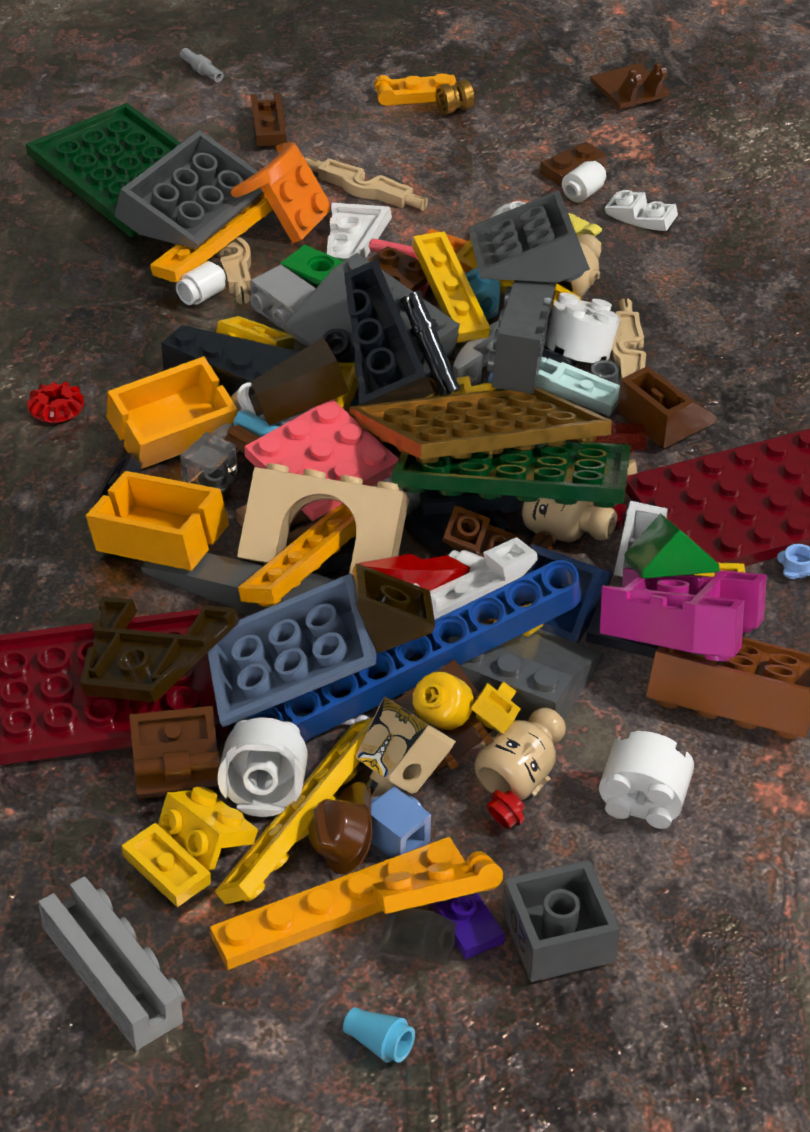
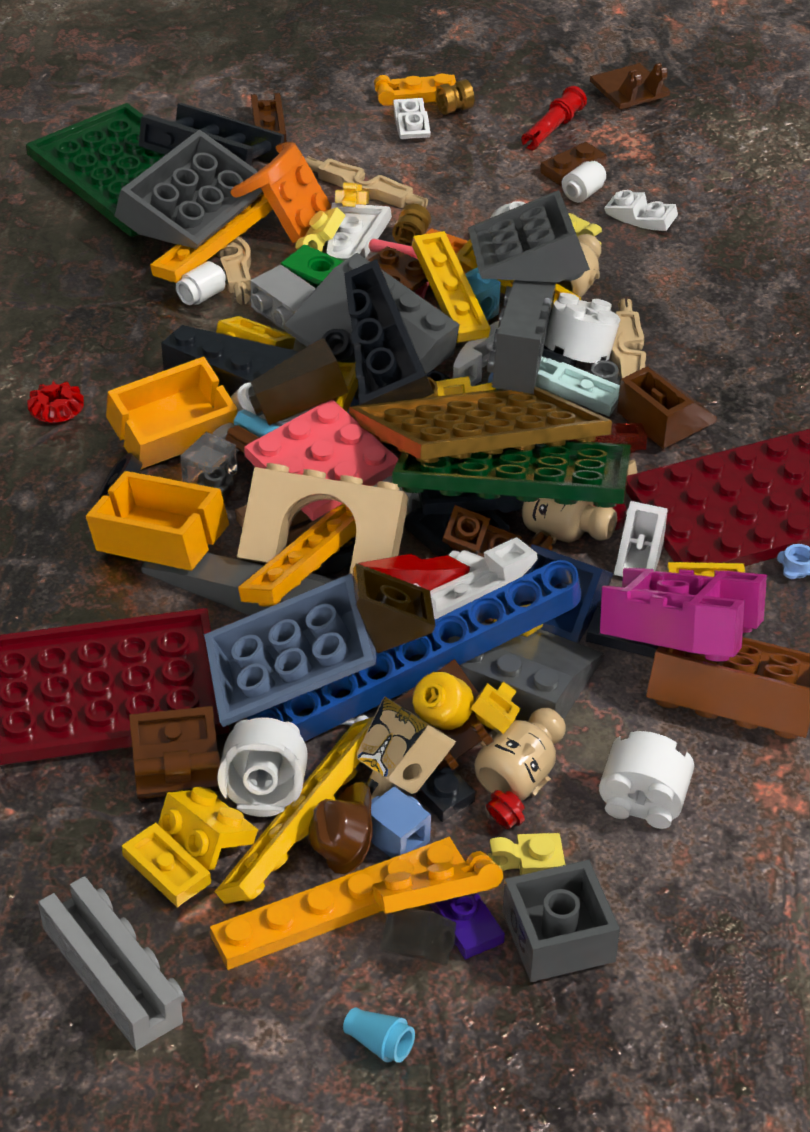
dark brown wing [80,597,240,703] -> none
light grey bar [180,48,224,82] -> none
black pin [400,291,461,396] -> none
green slope [624,513,719,579] -> none
none -> black fence [138,103,284,166]
none -> light yellow plate [295,207,346,252]
none -> yellow plate [335,182,369,207]
none -> pearl gold wheel [392,203,431,246]
none -> white slope [393,98,431,139]
none -> black plate [416,765,476,822]
none -> light yellow plate [488,833,565,875]
none -> red pin [521,85,587,151]

